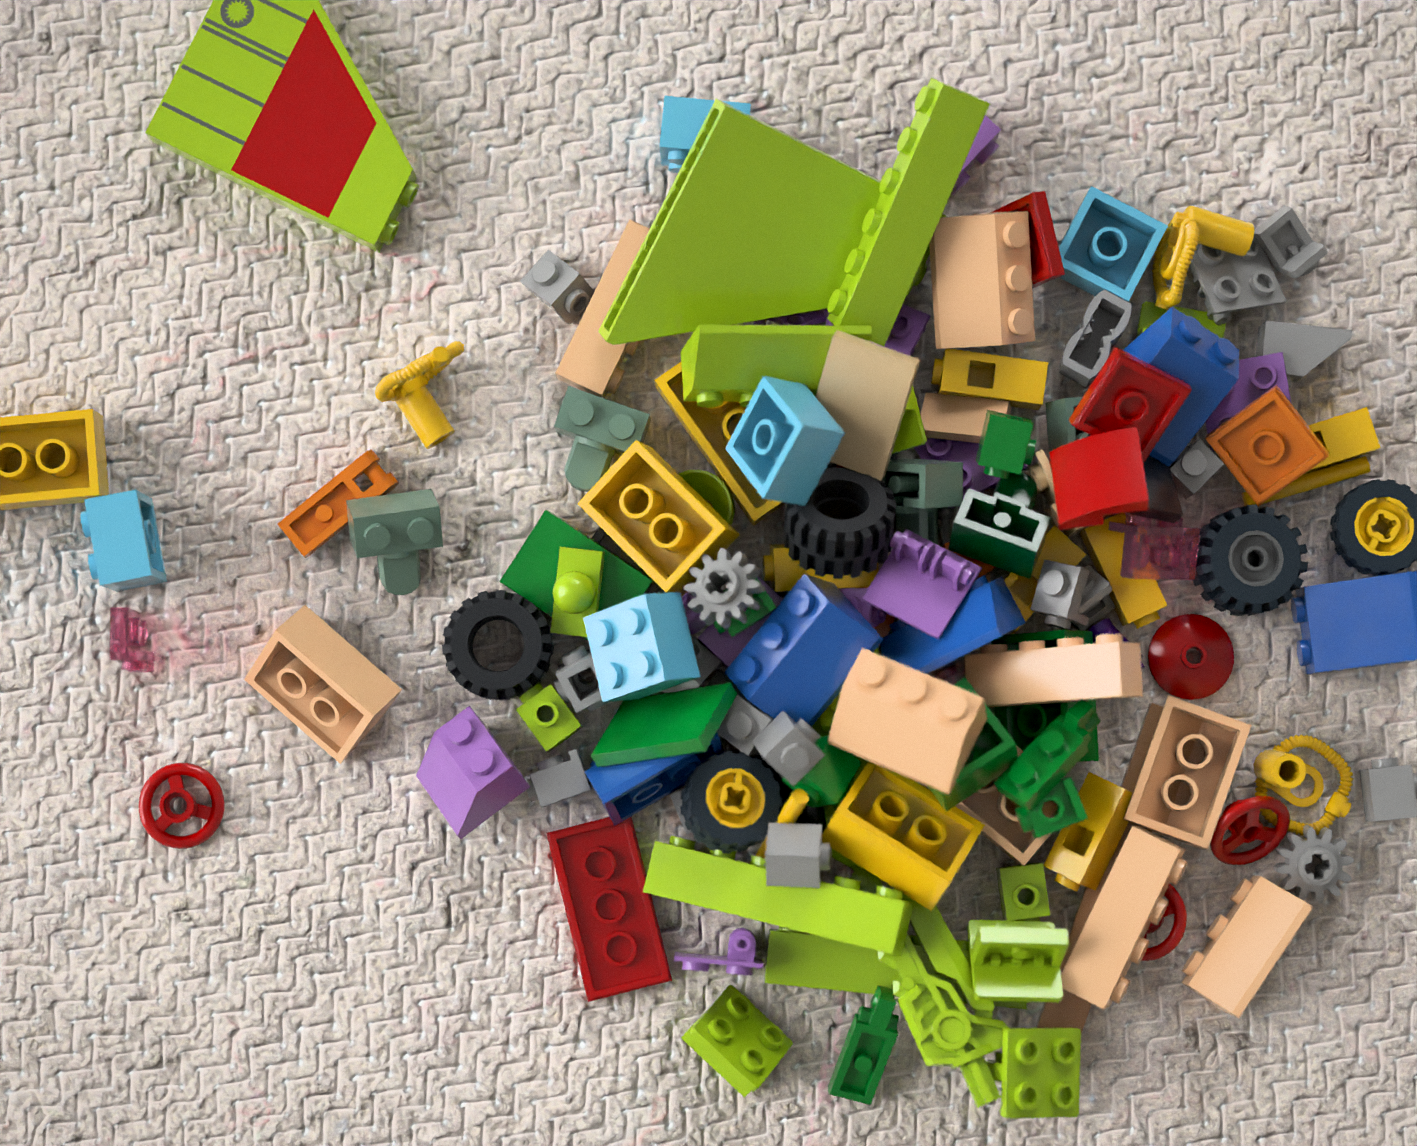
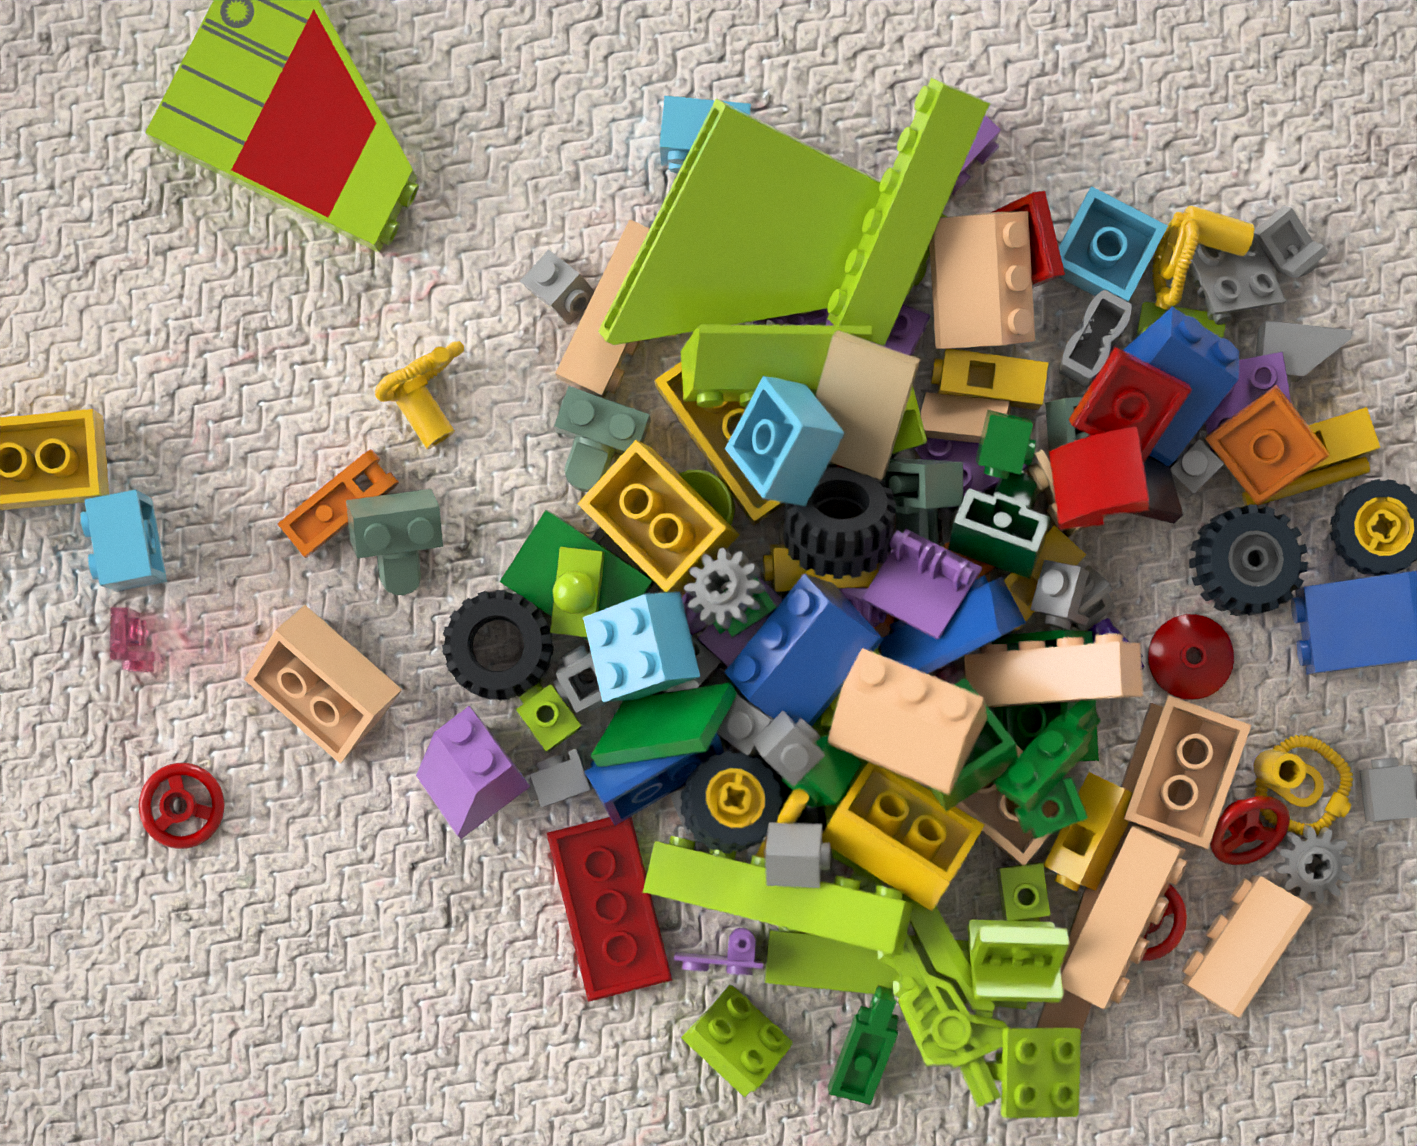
yellow brick [1079,513,1168,629] -> none
clear pink bracket [1108,514,1200,580] -> none

